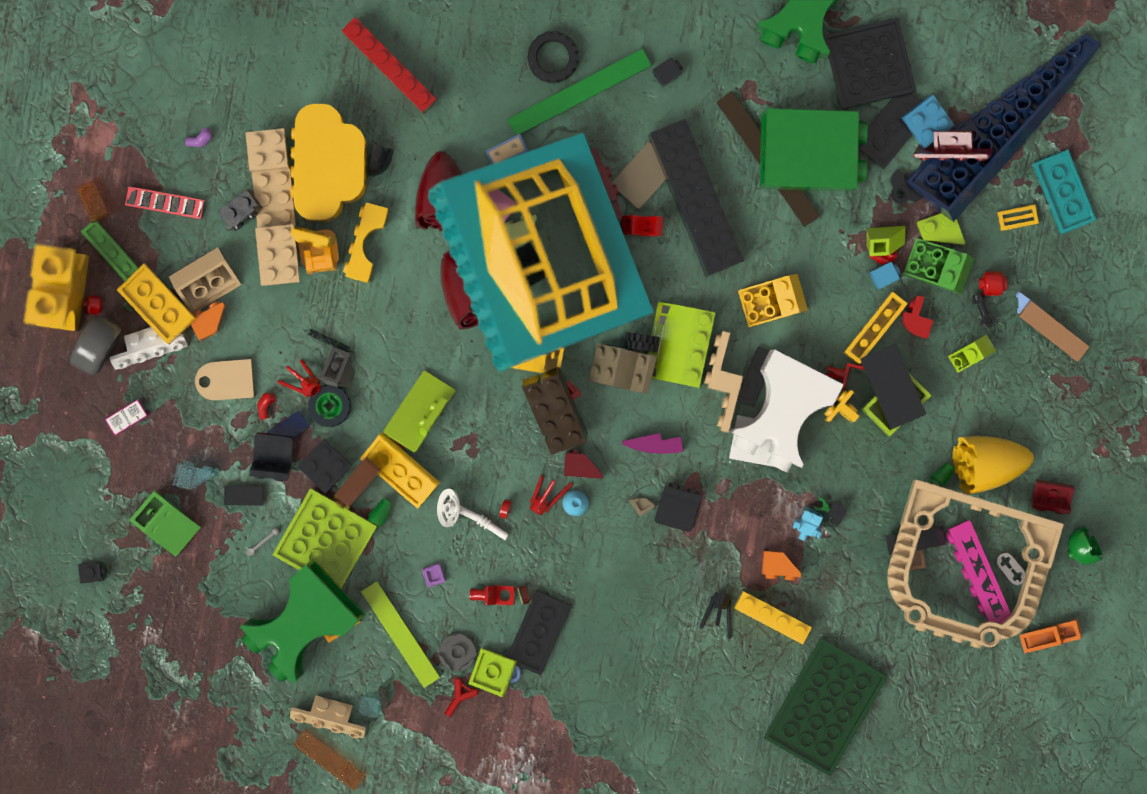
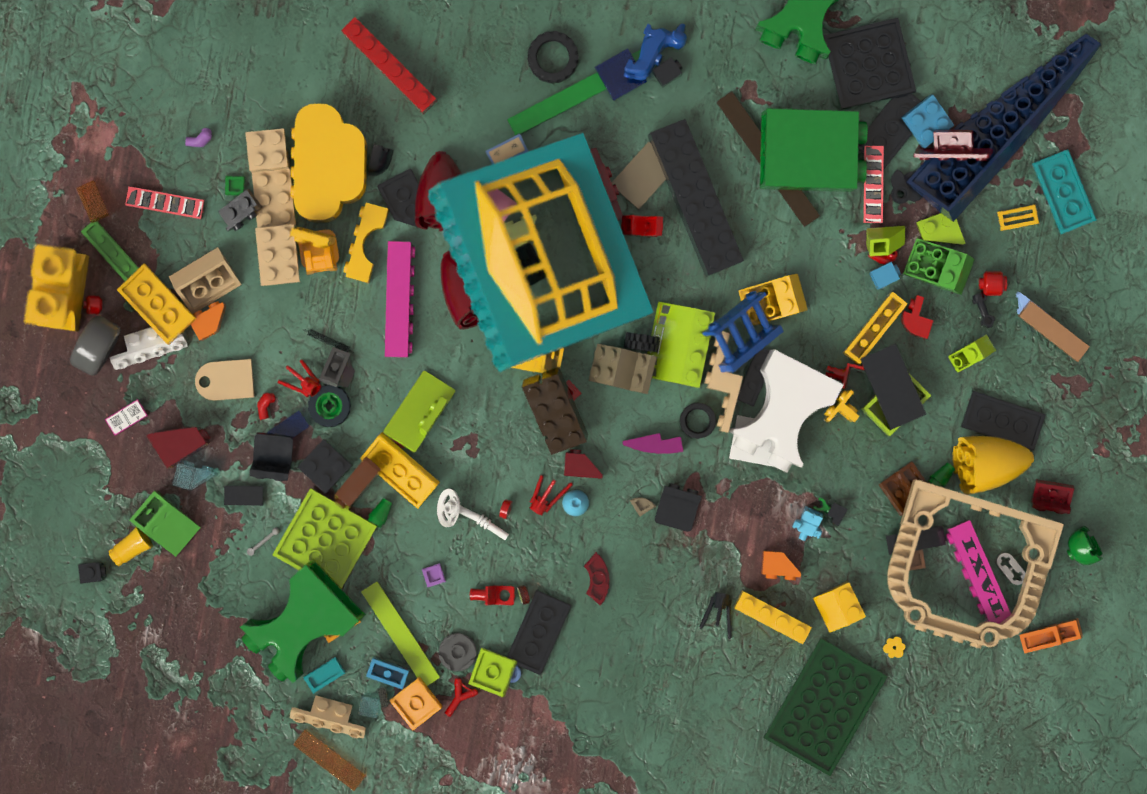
none -> yellow plant [108,526,153,566]
none -> dark red slope [146,427,211,468]
none -> green tile [225,176,245,196]
none -> teal tile [303,657,346,693]
none -> dark azure brick [366,657,410,689]
none -> black tile [377,168,419,227]
none -> dark pink brick [385,241,415,358]
none -> light orange tile [389,677,443,730]
none -> dark red tile [584,552,609,606]
none -> clear blue tile [595,49,647,101]
none -> blue animal [624,24,687,80]
none -> black tyre [680,402,716,439]
none -> blue fence [702,291,784,372]
none -> yellow slope [813,581,866,632]
none -> tile [864,146,884,223]
none -> reddish brown slope [878,461,927,516]
none -> yellow plant [883,637,905,658]
none -> black tile [961,391,1046,451]

